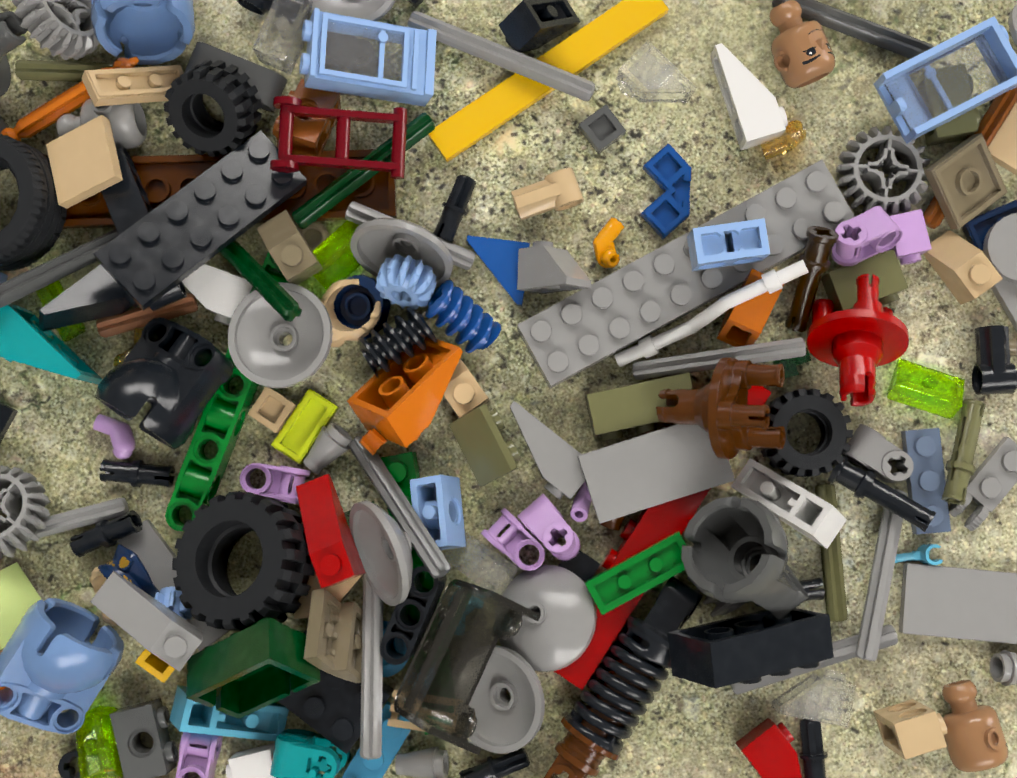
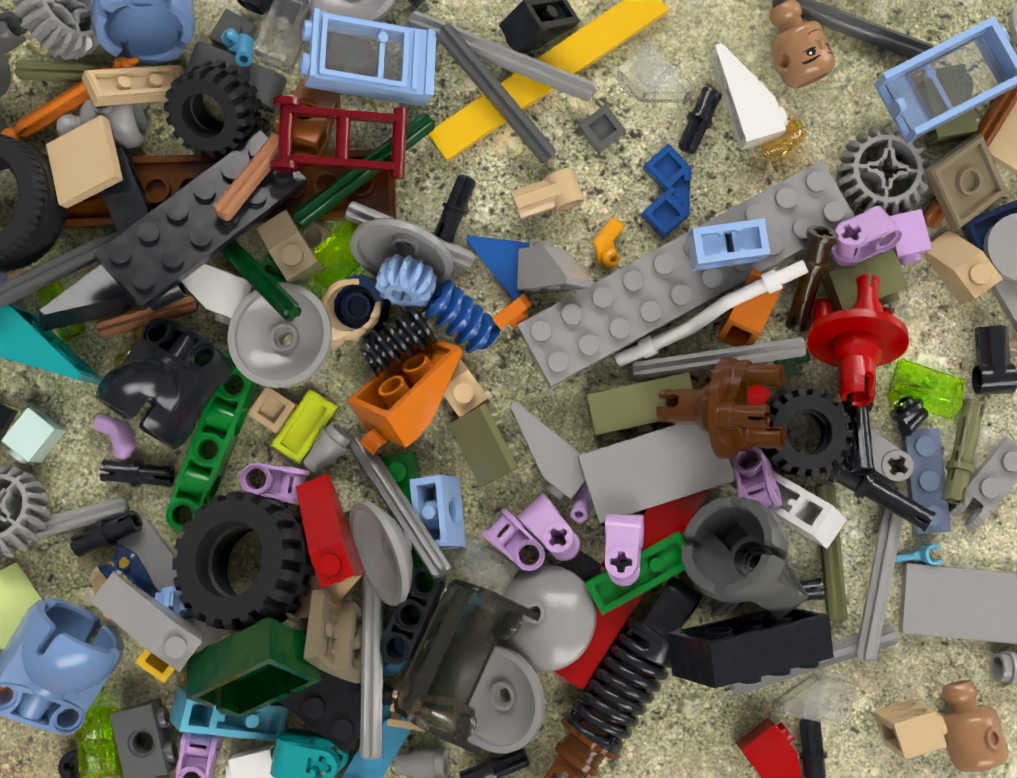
none -> light aqua brick [1,407,67,464]
none -> dark grey plate [209,9,257,49]
none -> nougat axle [213,133,279,221]
none -> dark azure arm [220,28,255,67]
none -> dark grey axle [435,23,556,163]
none -> orange plate [492,293,533,329]
none -> lavender piece [605,514,644,586]
none -> black axle [678,87,722,154]
none -> lavender piece [732,447,782,508]
none -> black pin [841,394,875,476]
none -> black plate [890,395,929,436]

